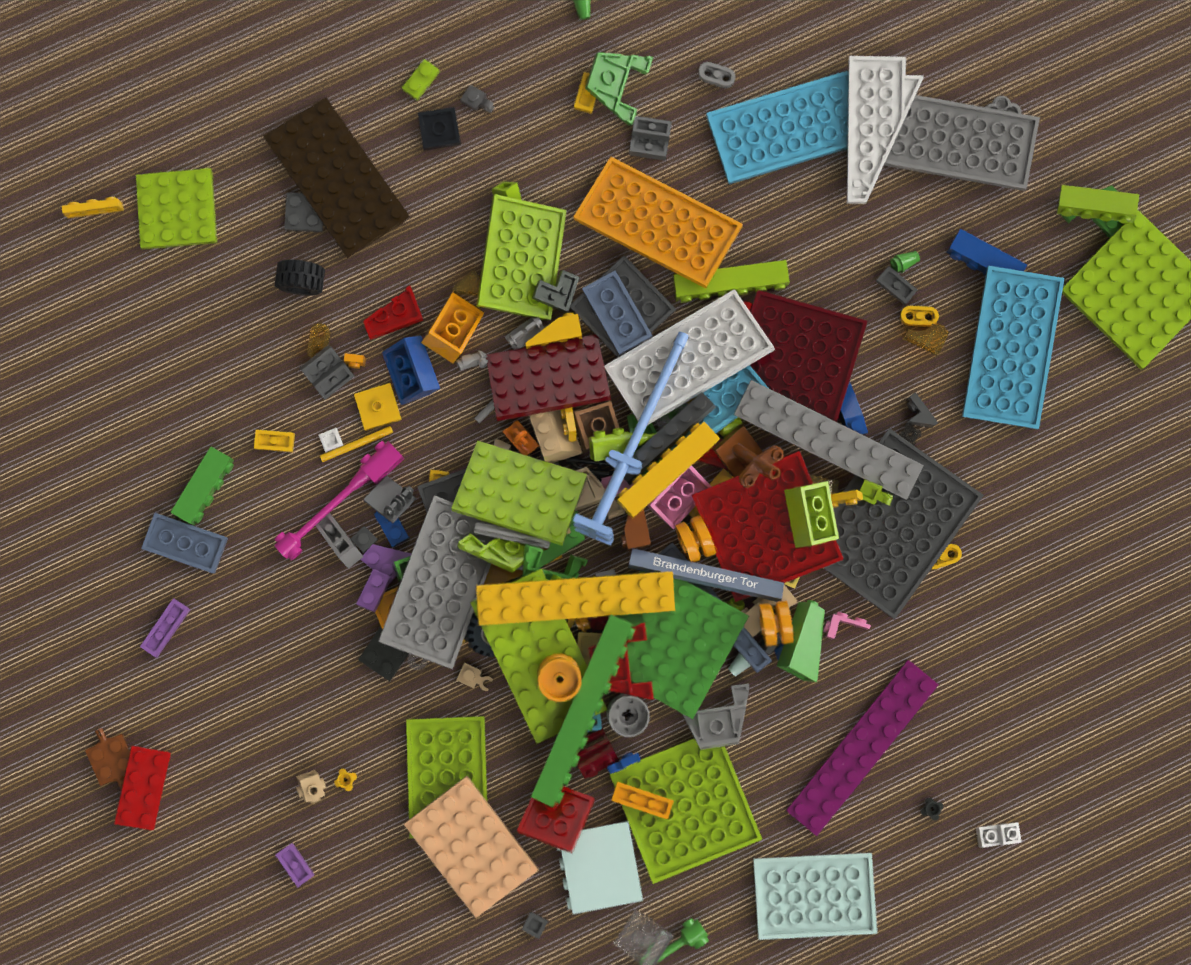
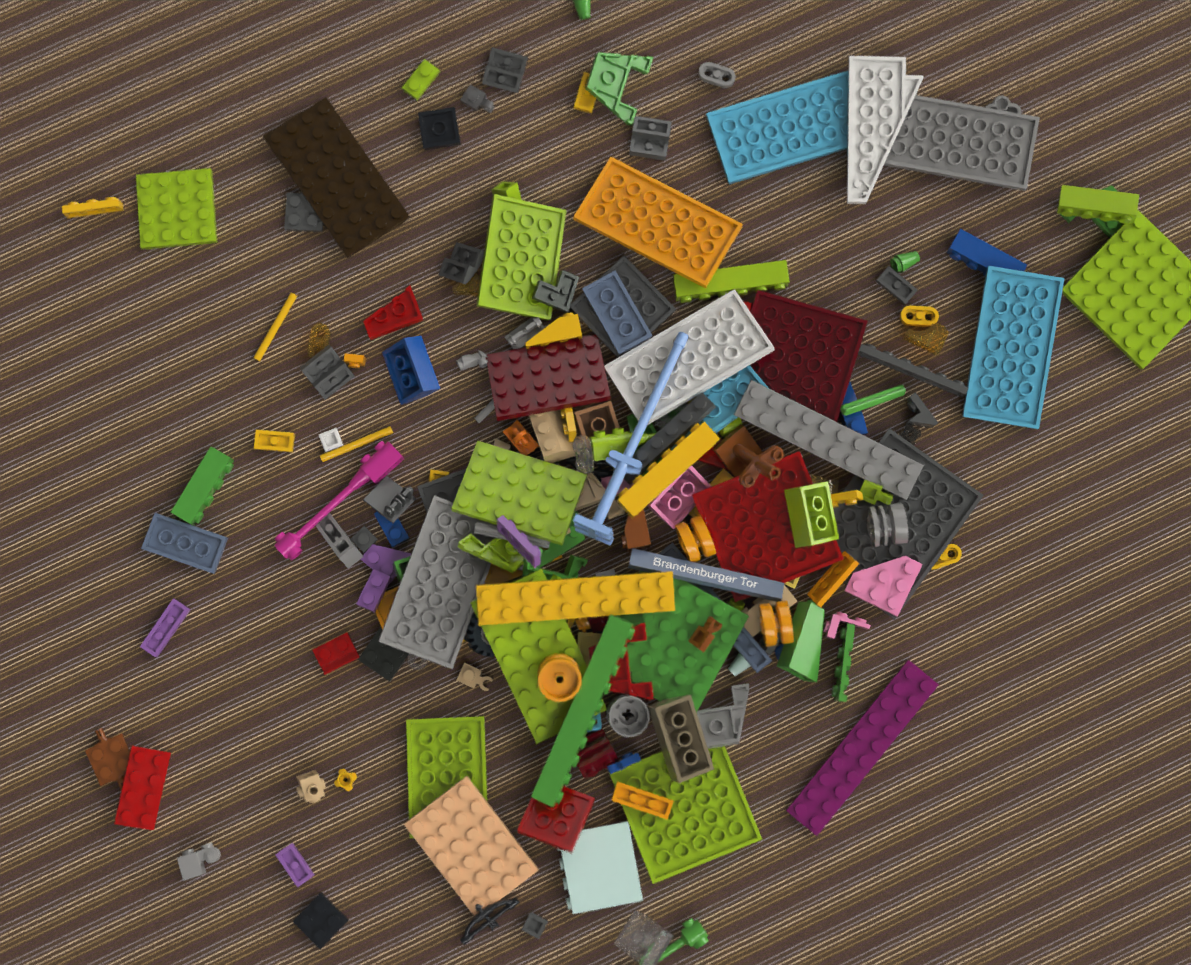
black tyre [274,259,325,296] -> none
yellow plate [354,383,402,431] -> none
light orange slope [421,292,484,363] -> none
light aqua plate [753,853,877,940] -> none
pearl dark grey plate [921,797,944,821] -> none
white slope [976,822,1021,848] -> none
none -> light grey brick [177,843,221,881]
none -> yellow bar [253,293,297,361]
none -> black plate [293,892,349,950]
none -> red plate [312,632,360,675]
none -> dark grey slope [438,242,484,284]
none -> black piece [460,897,520,945]
none -> dark grey slope [482,47,528,93]
none -> medium lavender plate [497,515,541,568]
none -> clear plate [573,435,594,475]
none -> dark tan slope [648,694,714,783]
none -> dark orange plate [688,616,722,652]
none -> light orange plate [807,551,859,607]
none -> bright green wing [831,624,855,702]
none -> bright green axle [840,385,906,416]
none -> bright pink plate [844,556,923,617]
none -> dark grey plate [858,343,969,397]
none -> light grey wheel [867,503,908,547]

